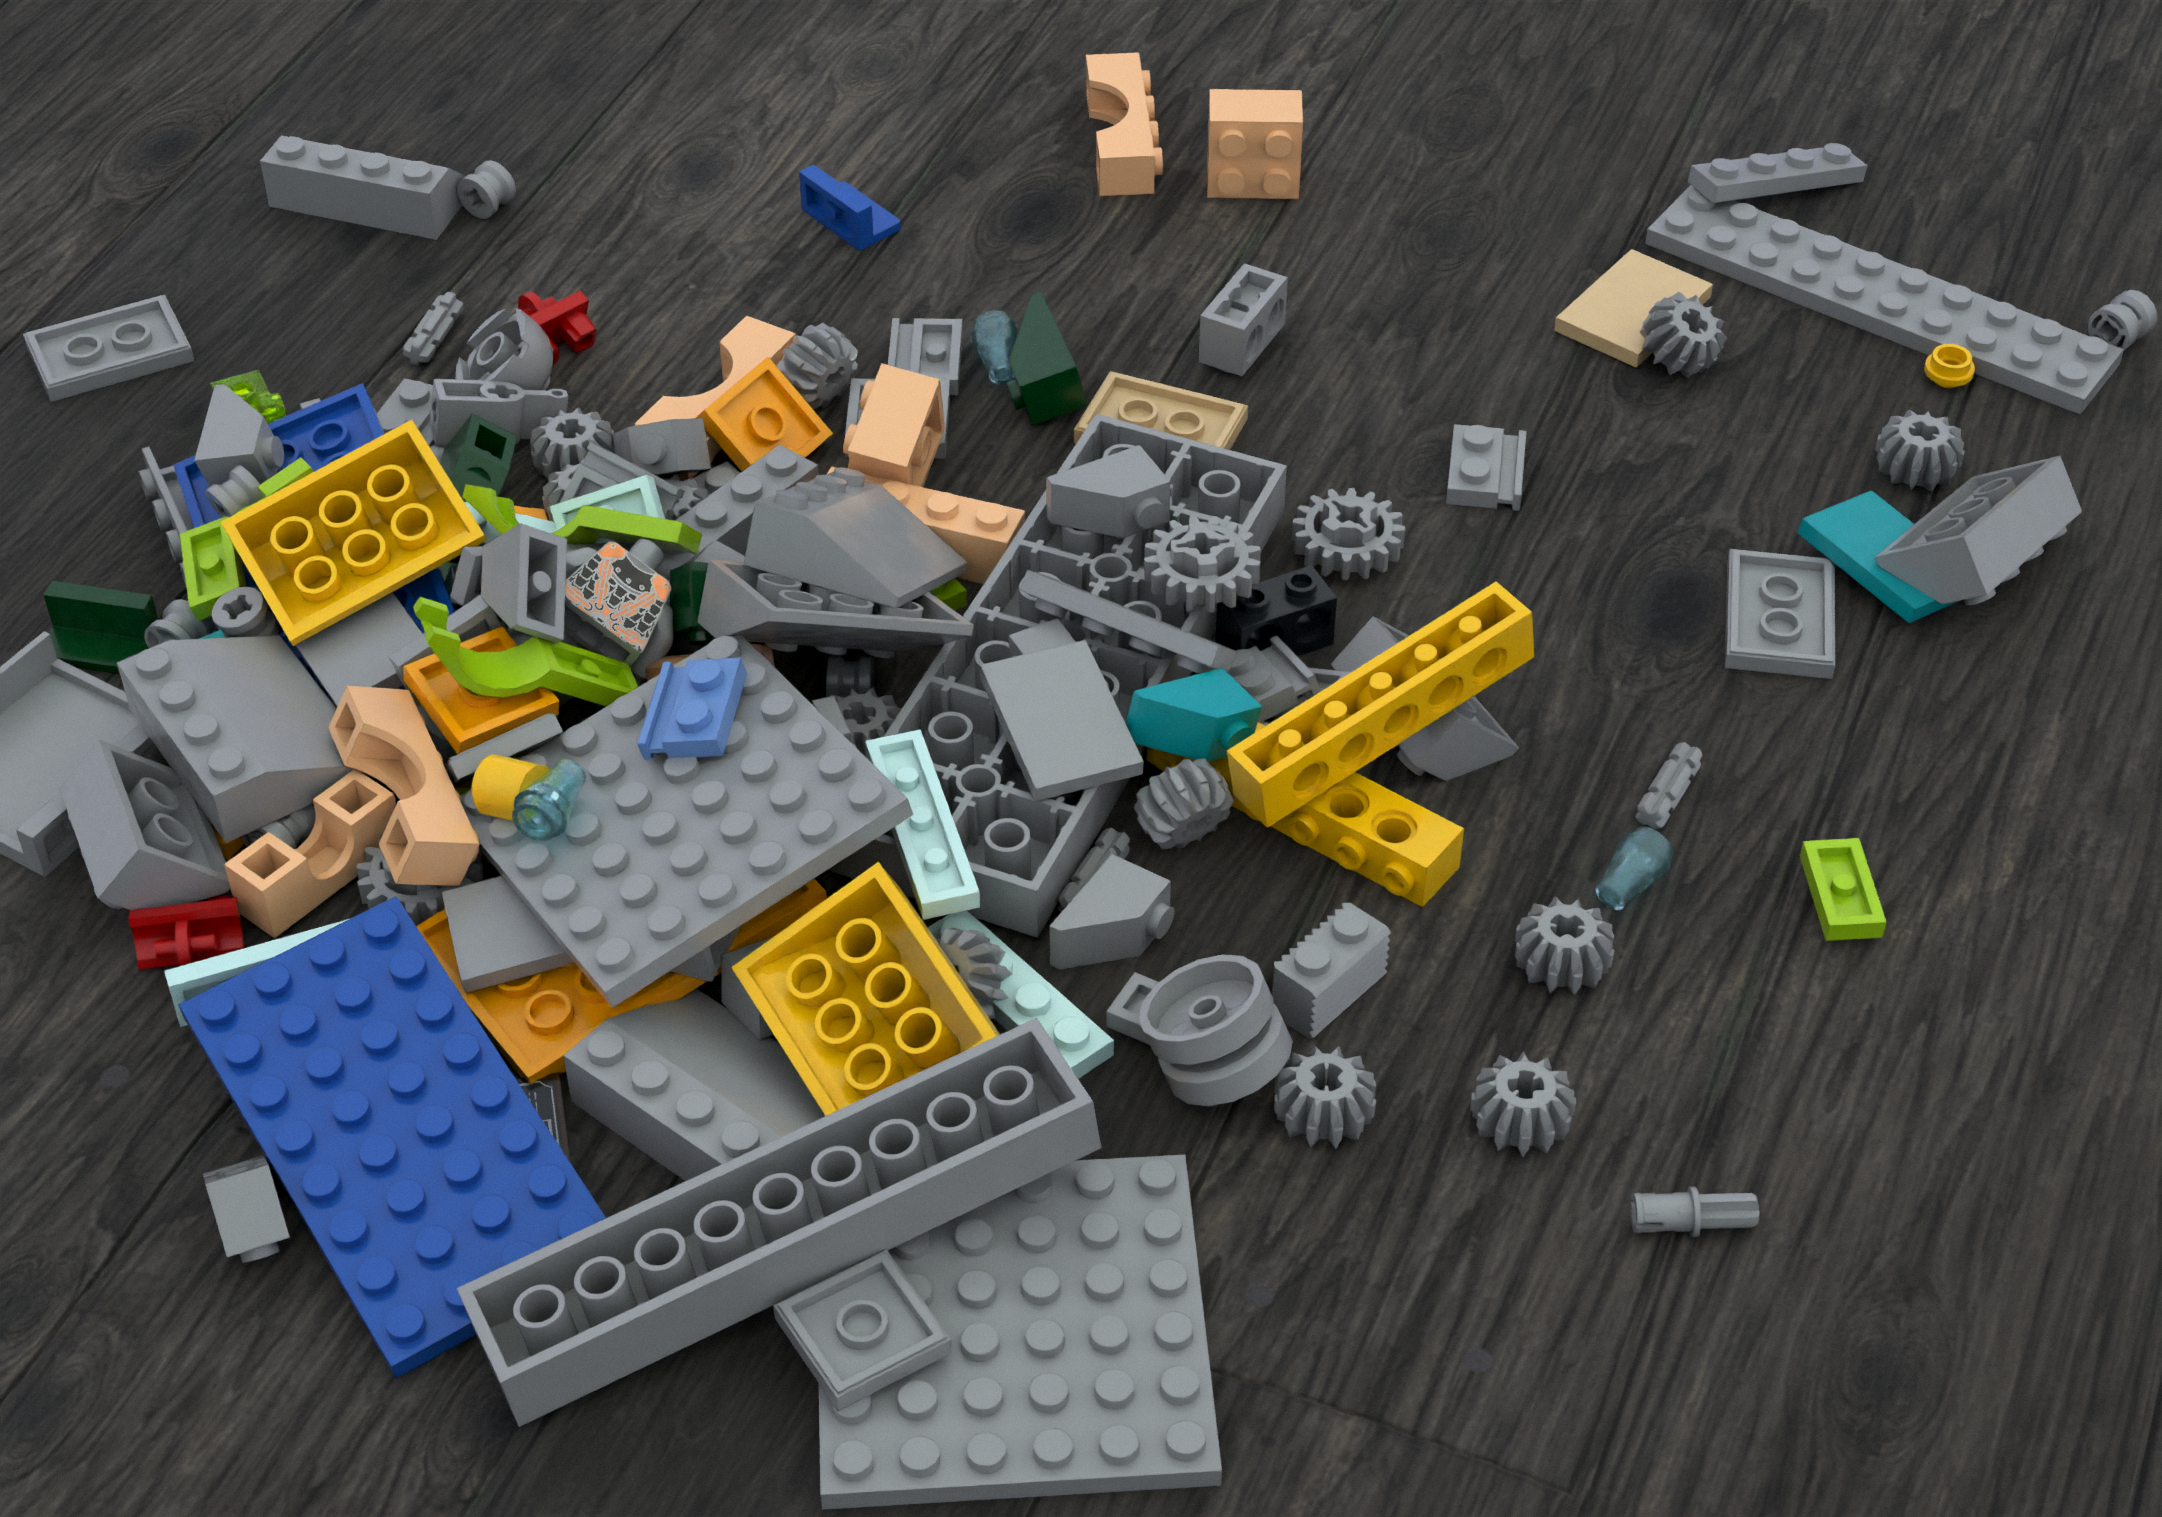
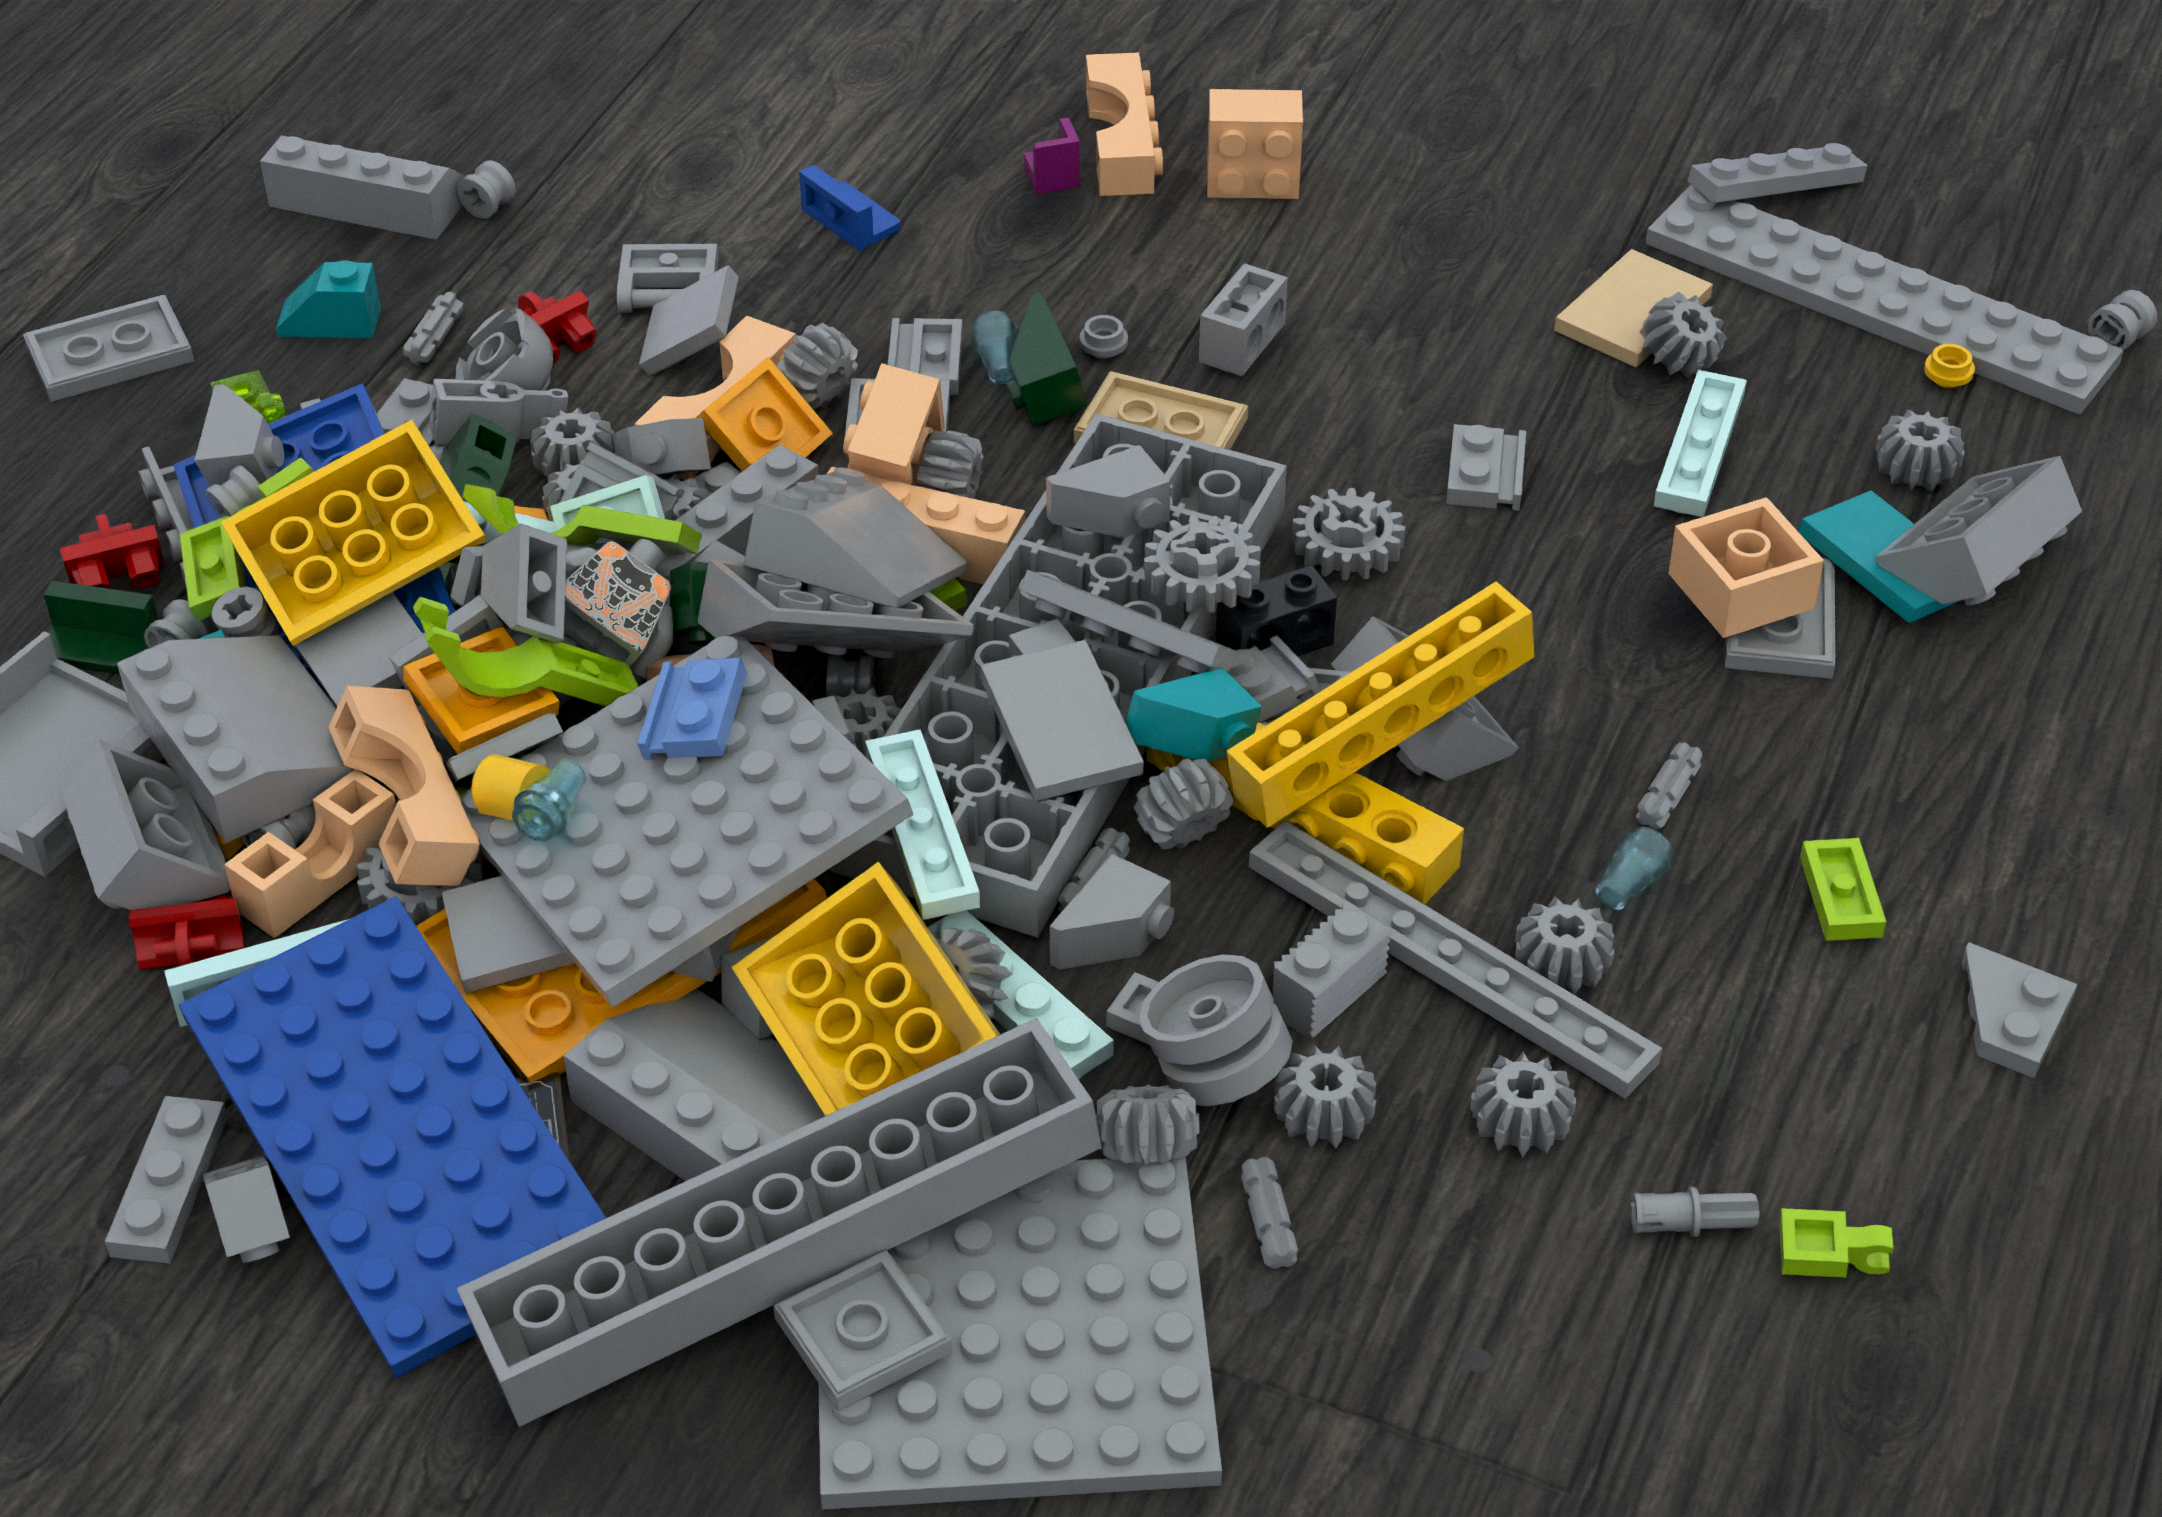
none -> red hips [60,513,164,590]
none -> light grey plate [105,1096,228,1264]
none -> teal slope [276,260,381,338]
none -> light grey plate [617,244,719,313]
none -> light grey tile [639,265,739,376]
none -> light grey gear [916,430,984,499]
none -> magenta panel [1024,118,1080,194]
none -> light grey plate [1080,315,1128,359]
none -> light grey gear [1096,1084,1200,1165]
none -> light grey axle [1241,1156,1298,1270]
none -> light grey plate [1249,821,1662,1099]
none -> light aqua plate [1654,370,1747,517]
none -> light nougat brick [1668,497,1824,638]
none -> lime plate [1779,1208,1893,1278]
none -> light grey wing [1962,942,2077,1078]

